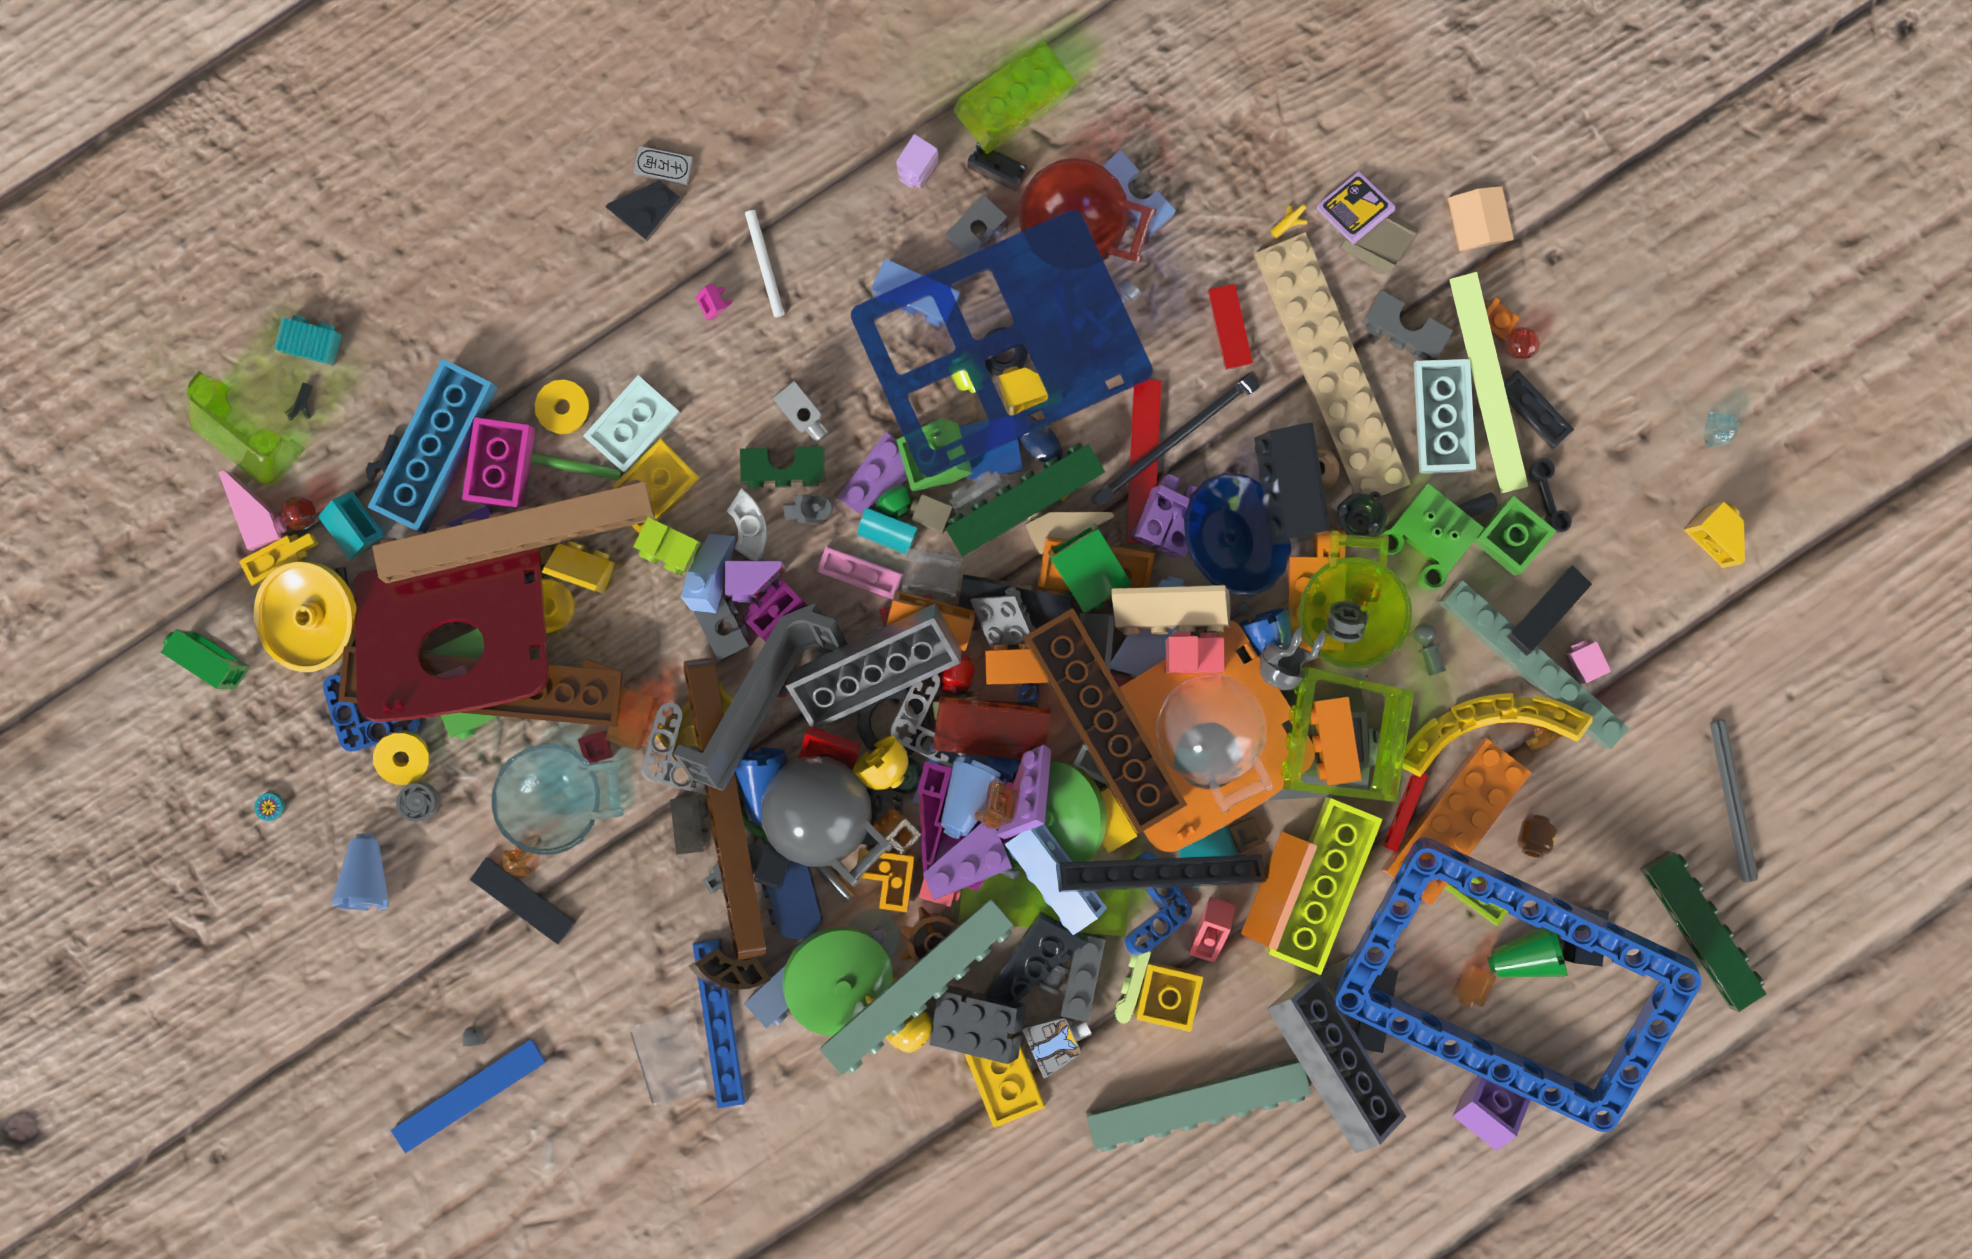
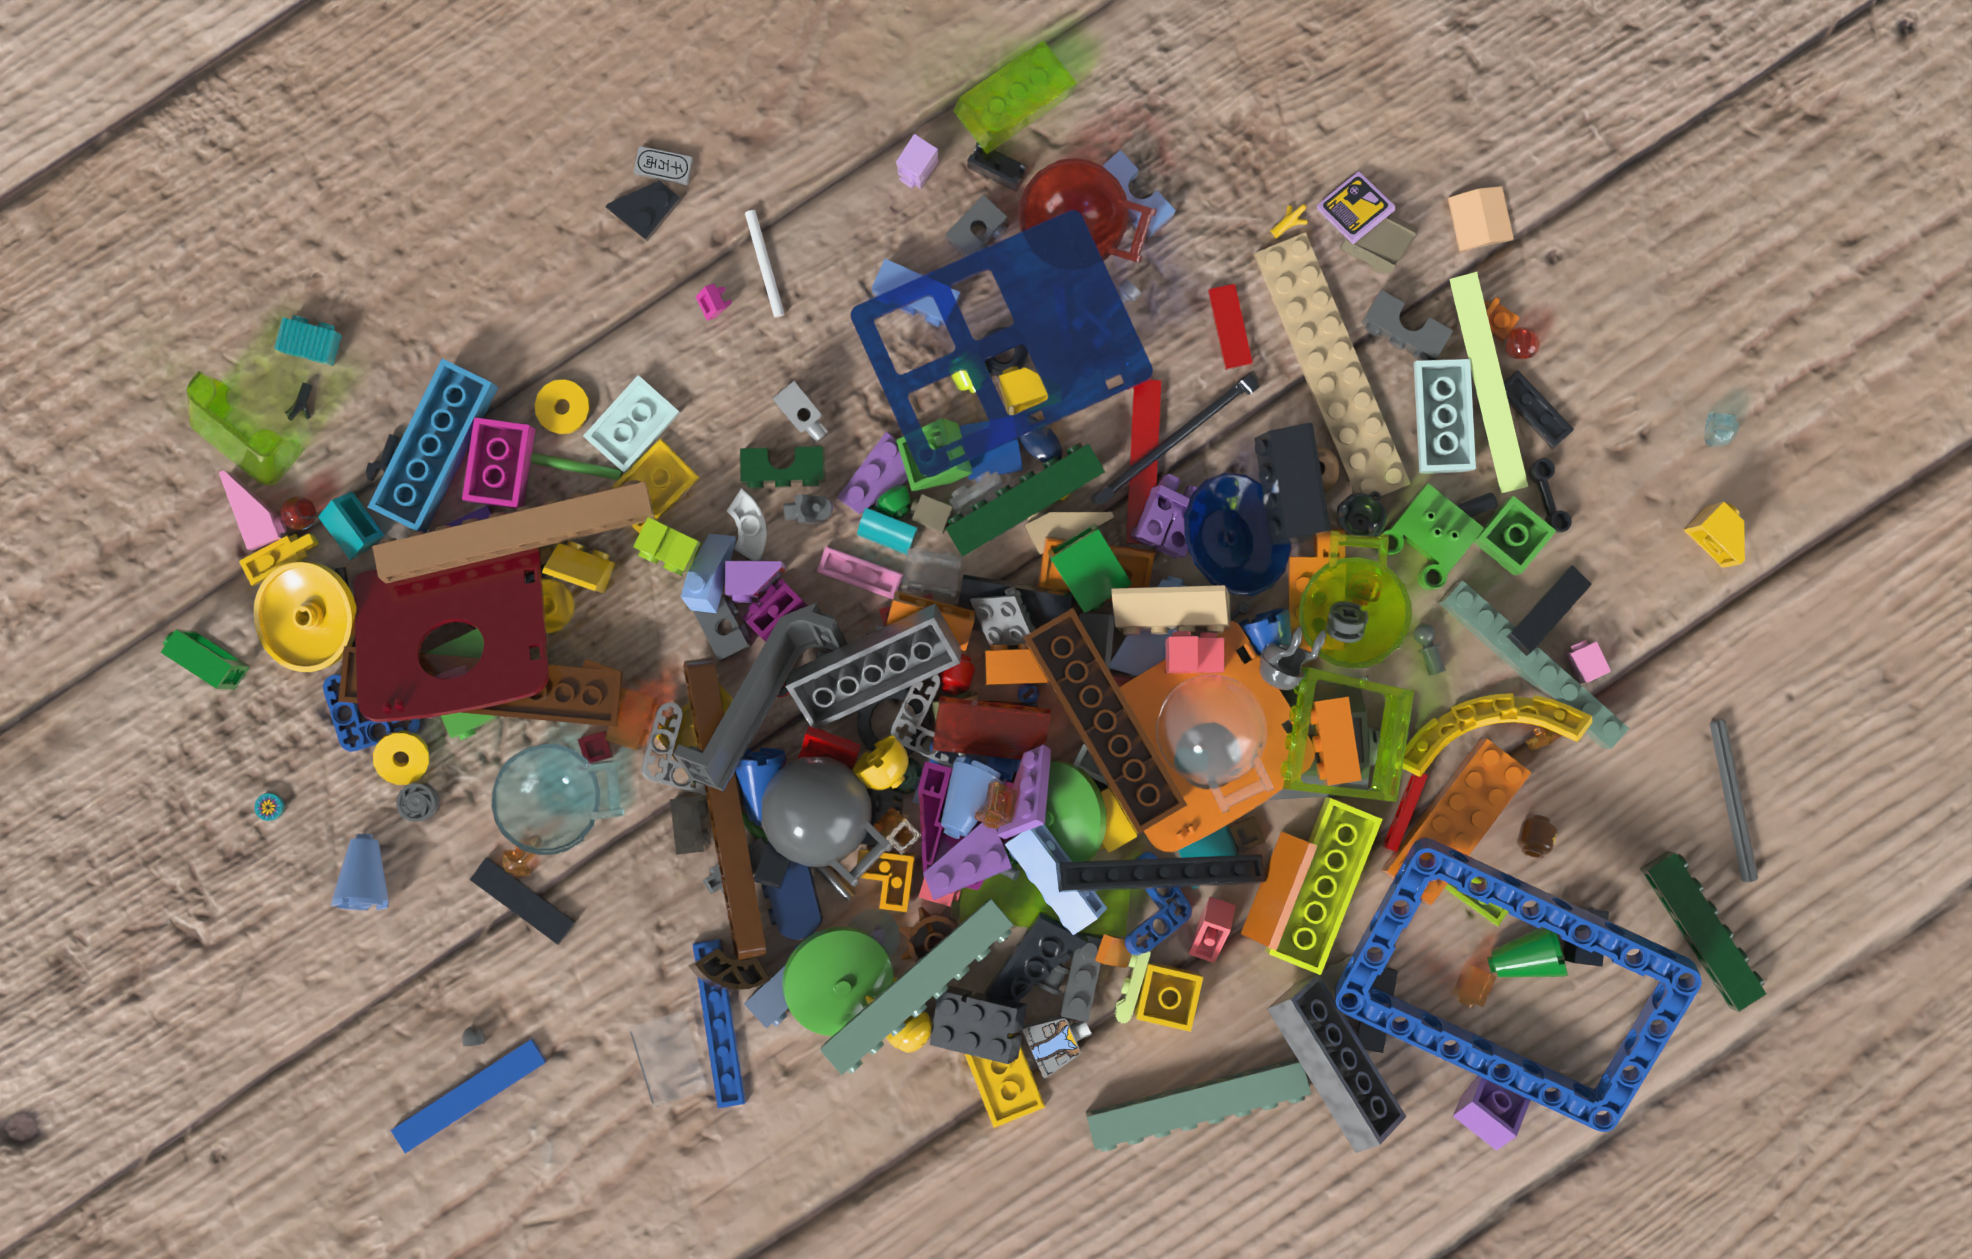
none -> orange tile [1095,934,1131,968]

